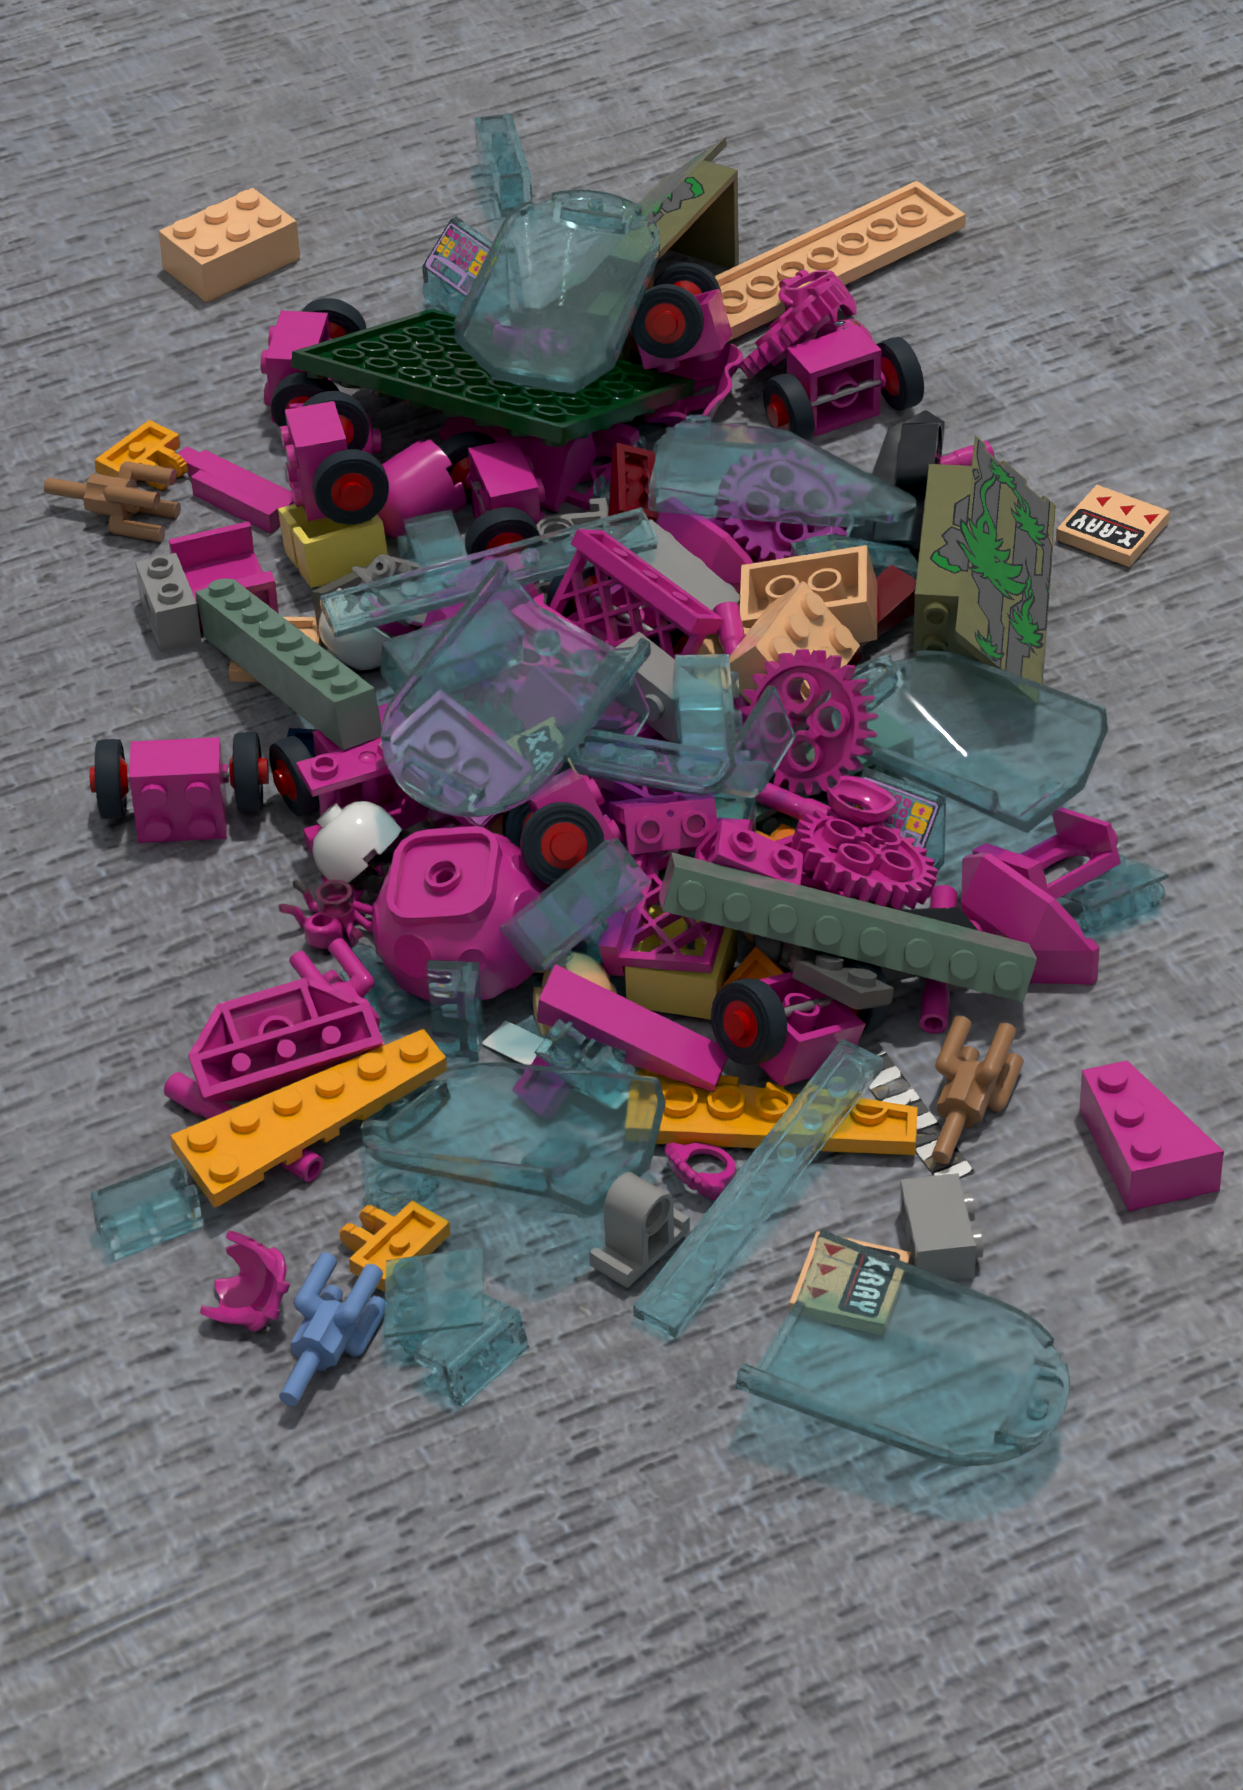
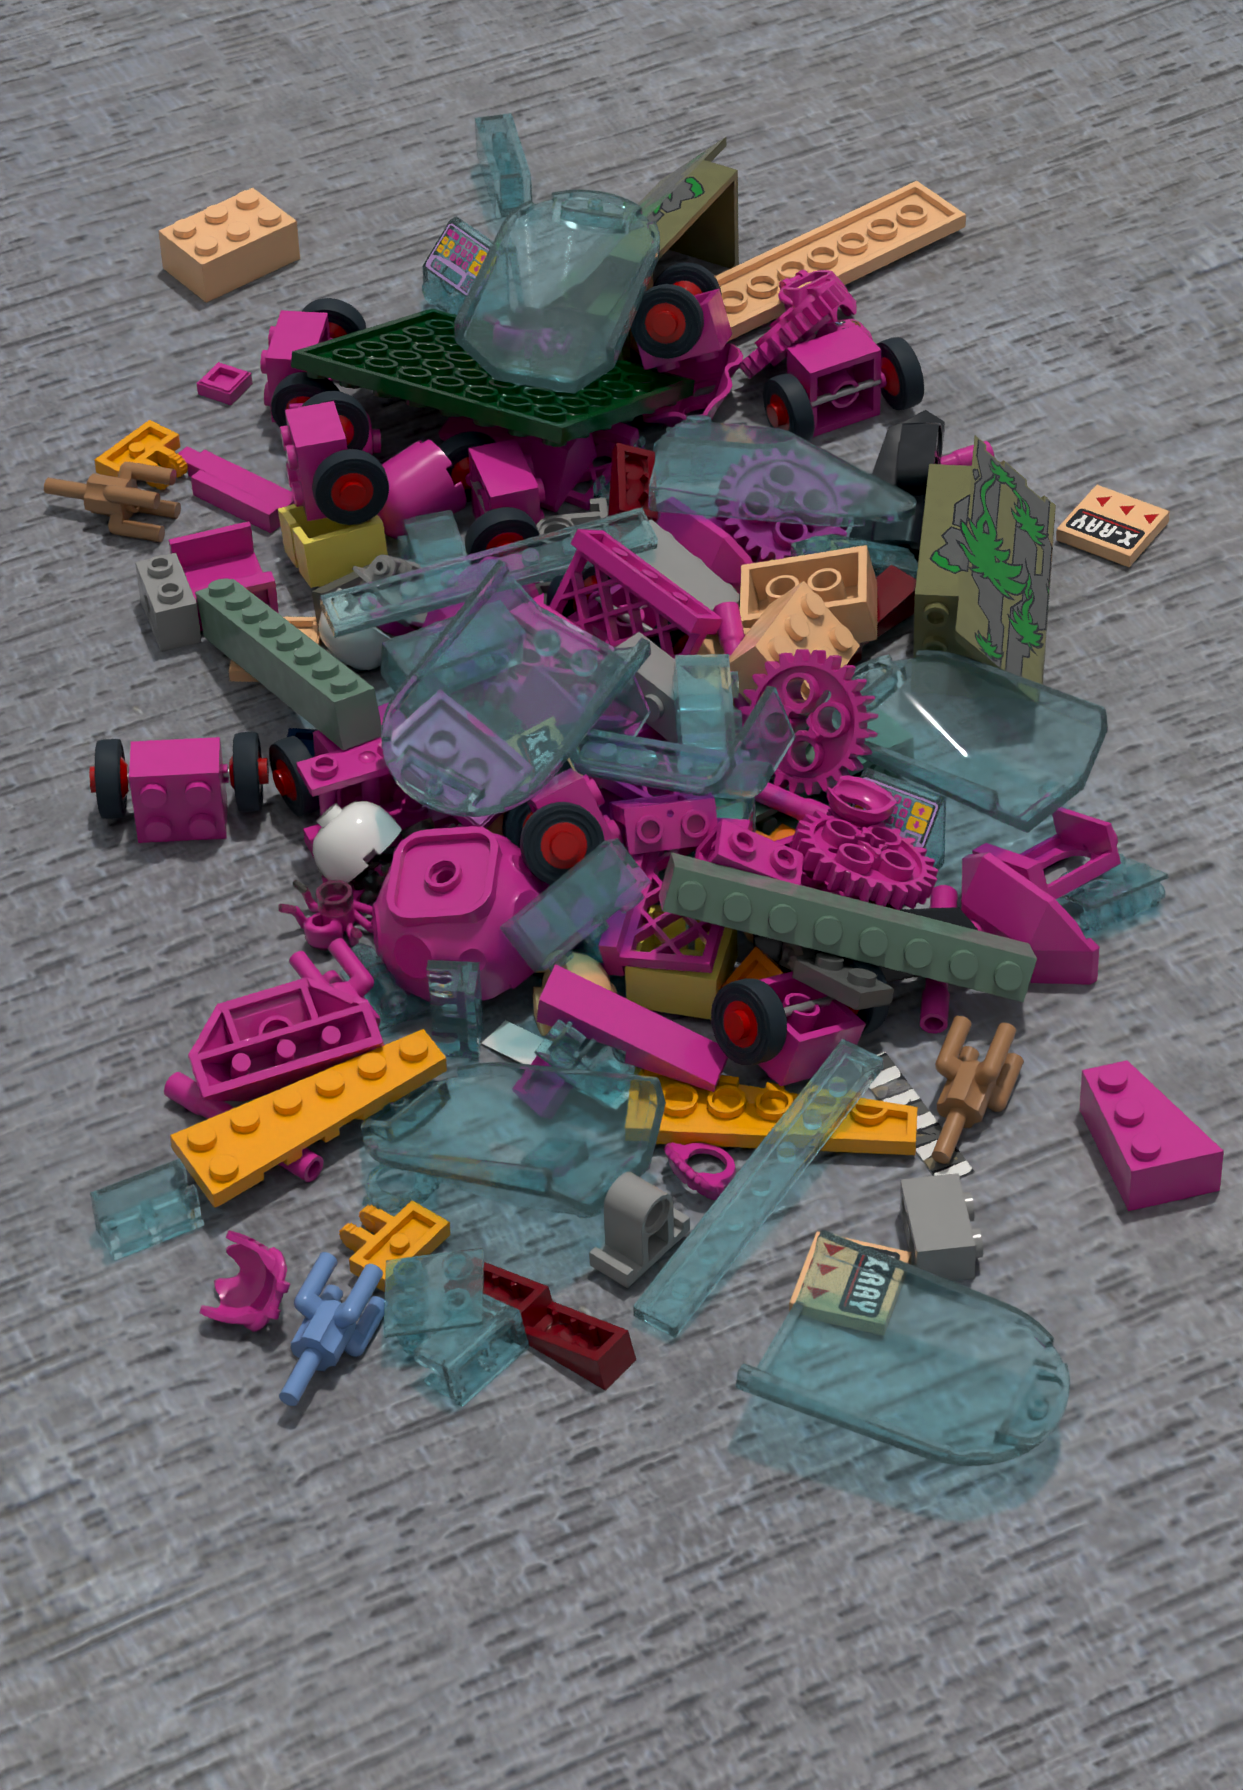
none -> dark pink tile [197,362,252,405]
none -> dark red slope [444,1258,636,1391]

